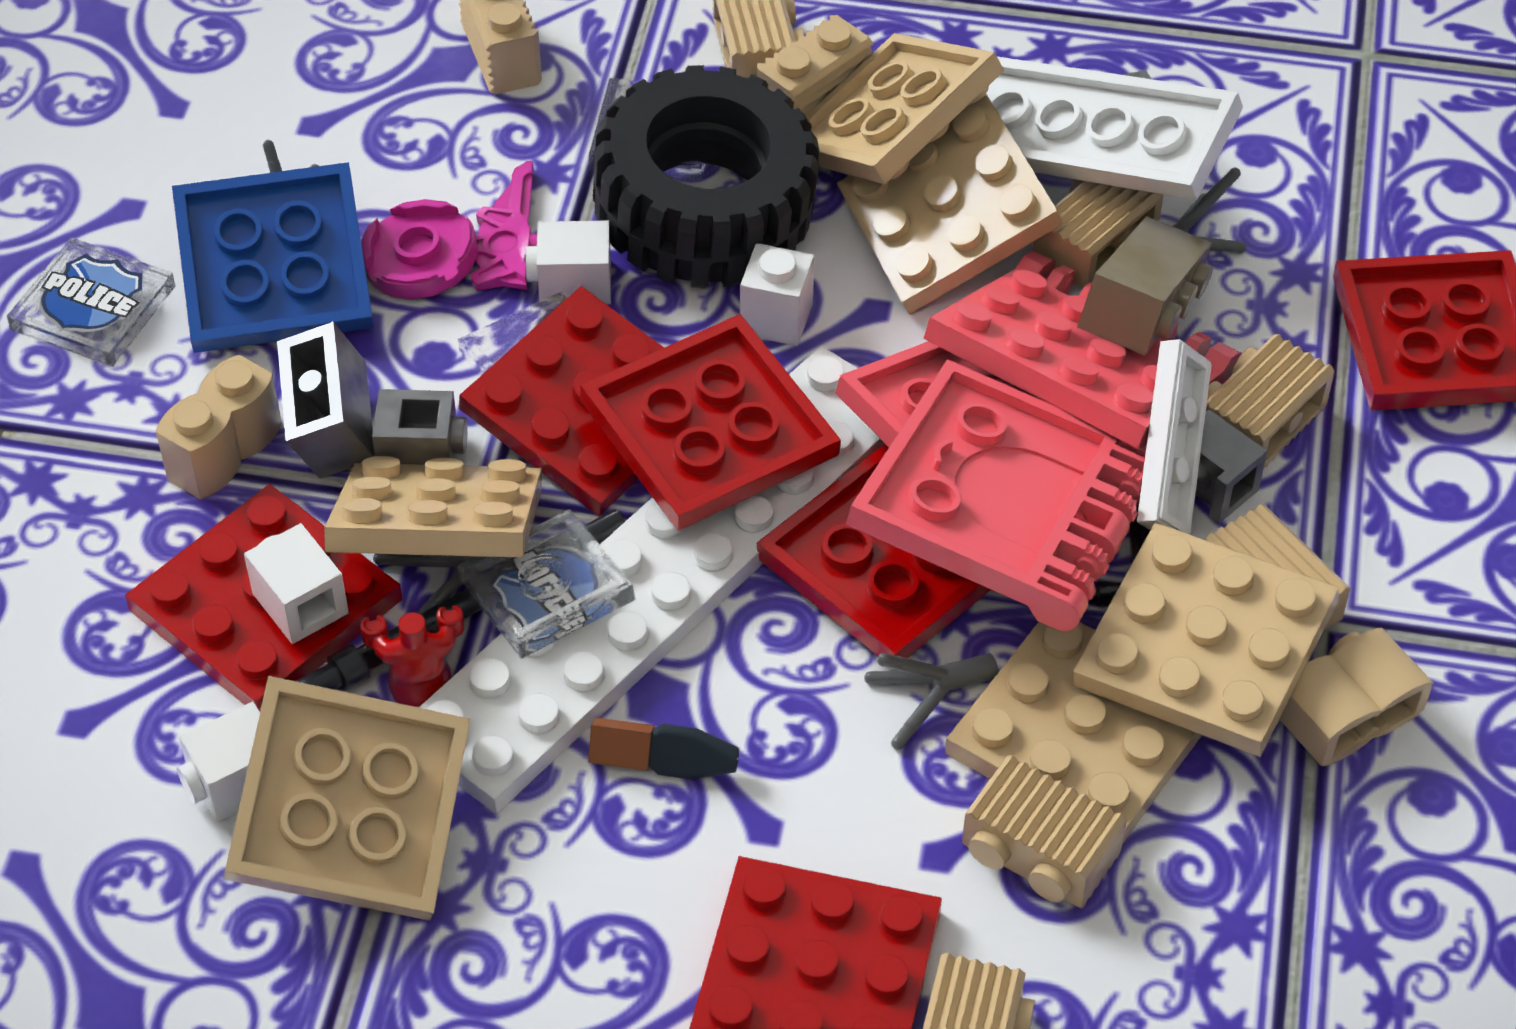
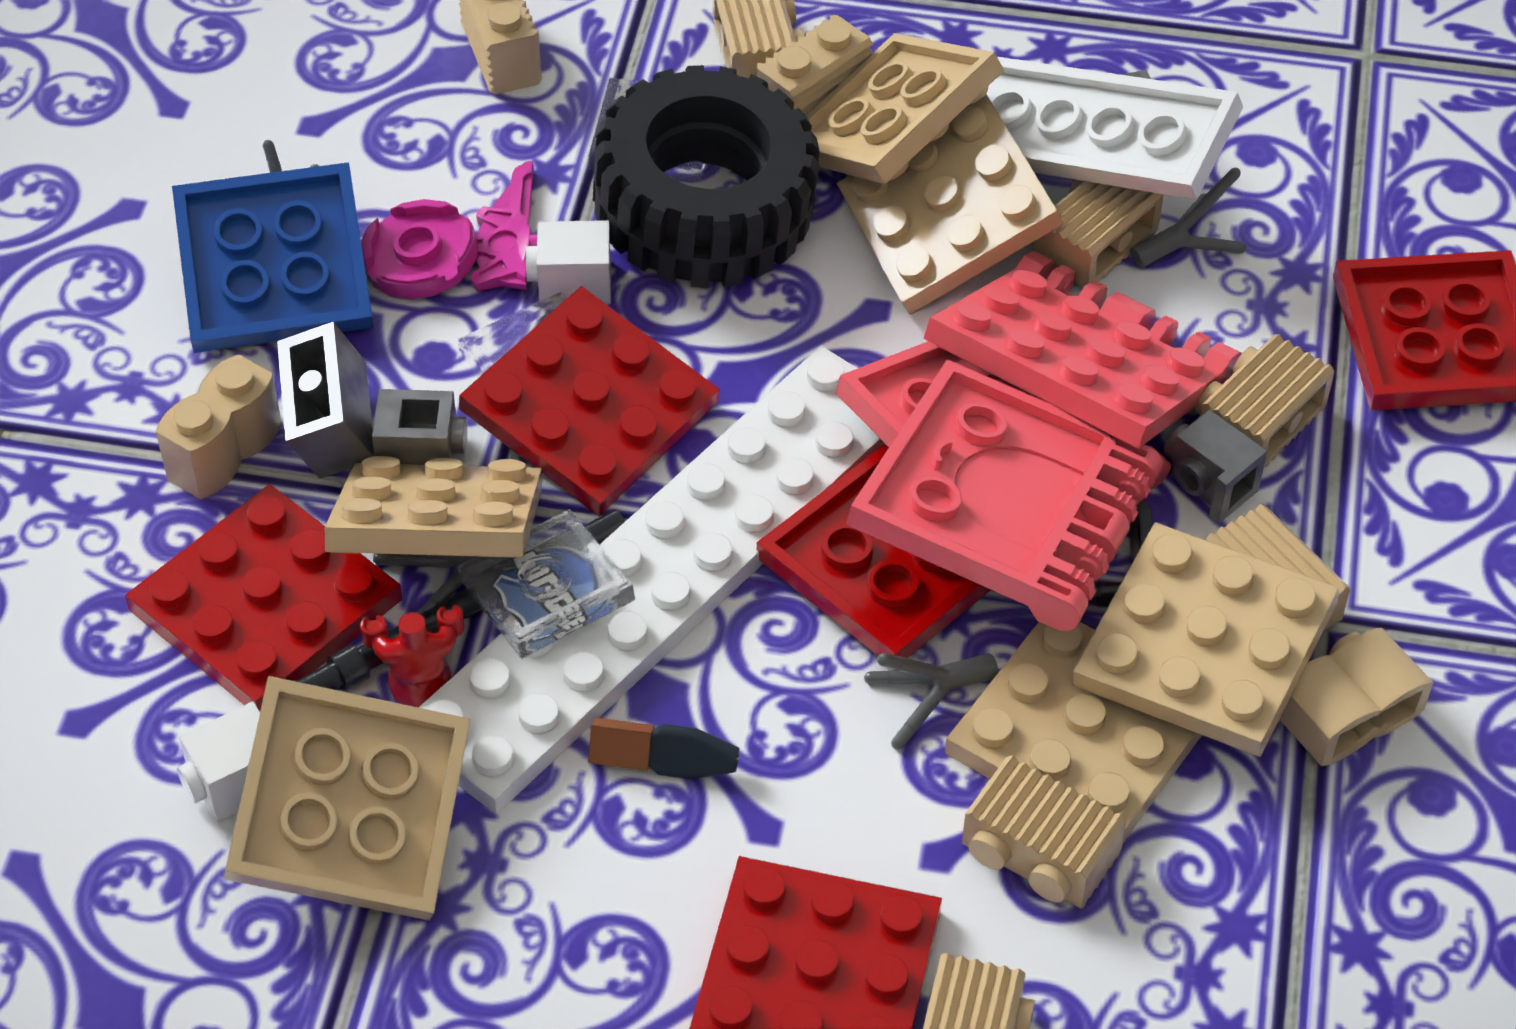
tile [6,237,176,367] -> none
white brick [244,523,349,644] -> none
red plate [580,314,841,531] -> none
white brick [740,243,814,346] -> none
dark tan brick [1077,216,1214,355] -> none
white tile [1137,339,1212,534] -> none

